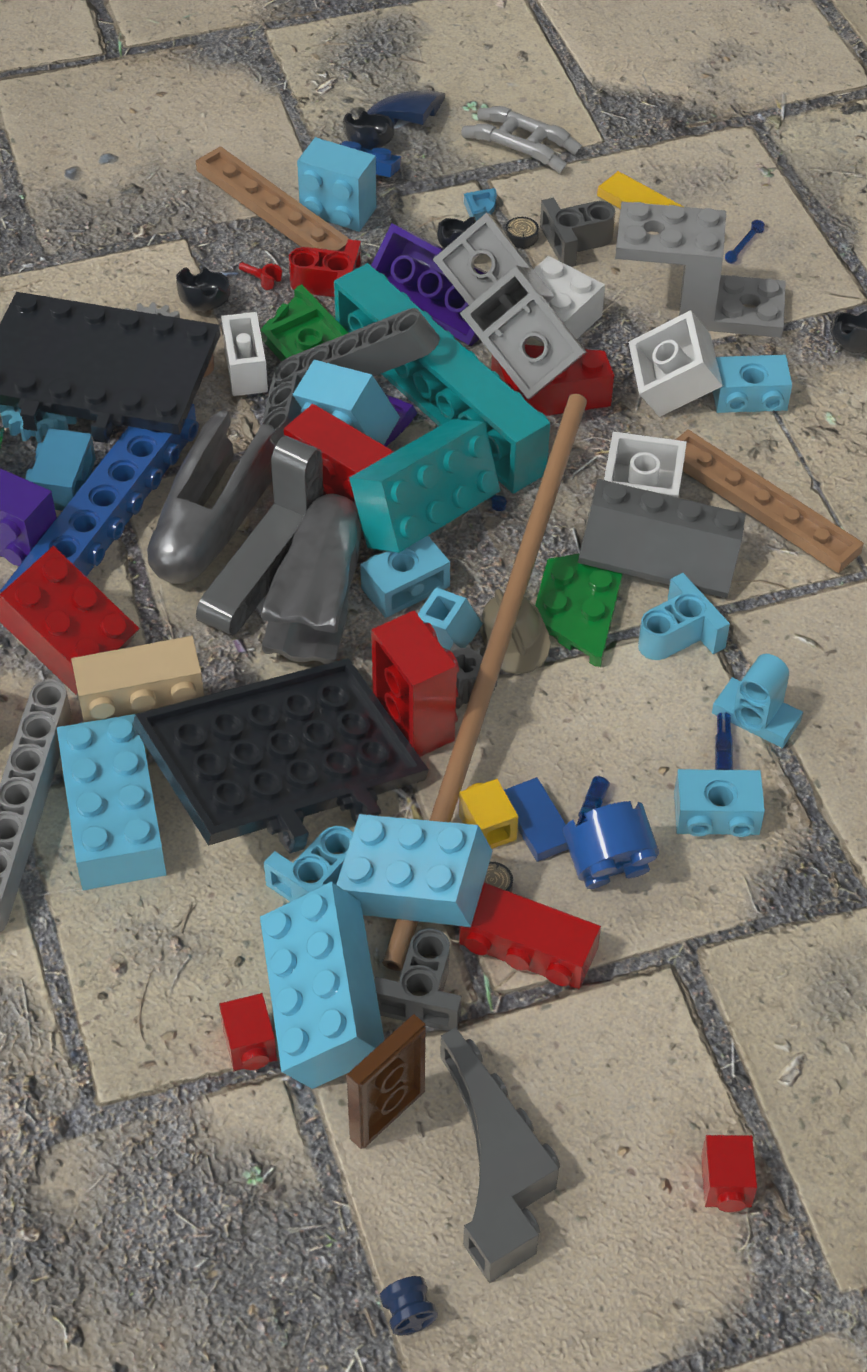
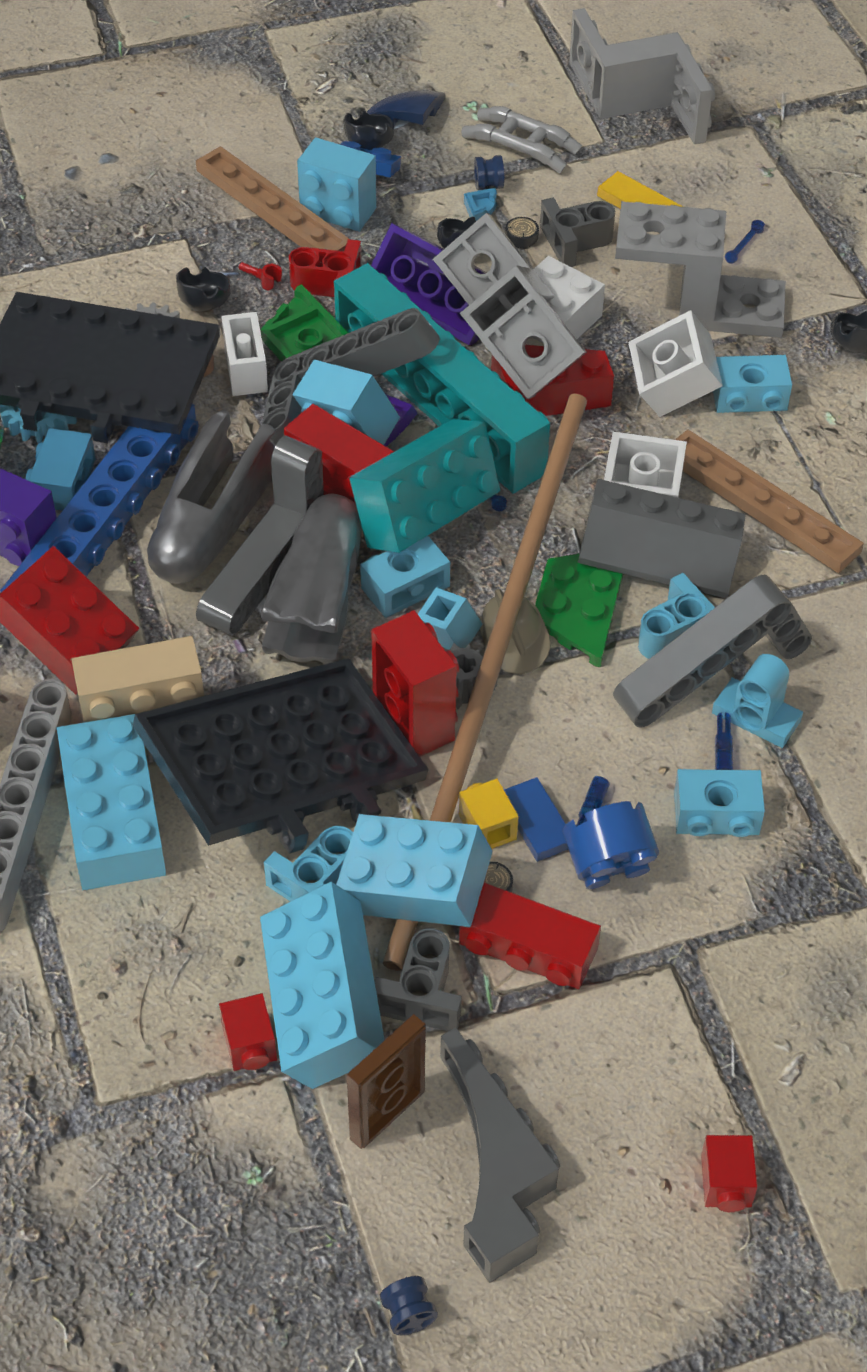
none -> dark blue wheel [474,155,505,190]
none -> light grey bracket [569,8,715,144]
none -> beam [613,575,812,727]

